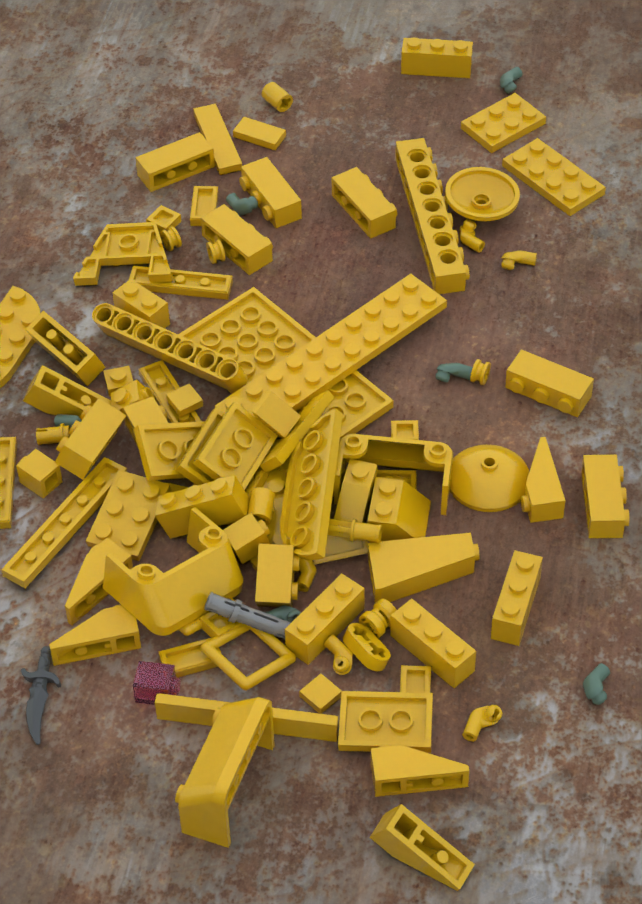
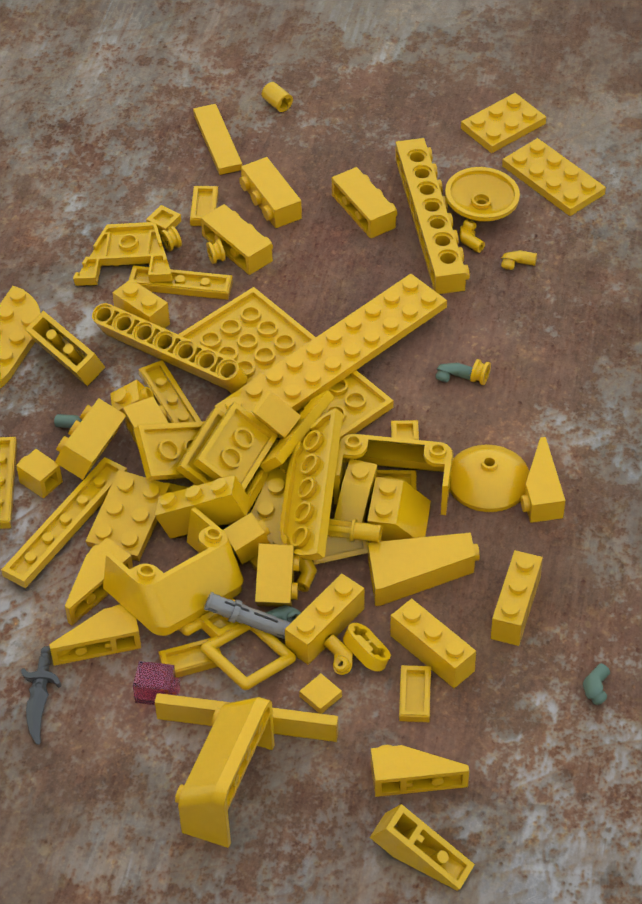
yellow slope [23,365,112,417] -> none
yellow pin [36,423,71,445] -> none
yellow plate [103,366,133,397] -> none
yellow brick [135,132,215,192] -> none
yellow tile [166,383,204,417] -> none
sand green arm [226,193,258,216] -> none
yellow tile [233,117,286,150] -> none
yellow piece [247,487,275,526] -> none
yellow plate [338,691,433,753] -> none
yellow wheel [359,599,397,639] -> none
yellow brick [401,37,473,78] -> none
yellow arm [462,705,503,742] -> none
sand green arm [500,66,523,94] -> none
yellow brick [505,349,594,418] -> none
yellow brick [581,454,630,538] -> none

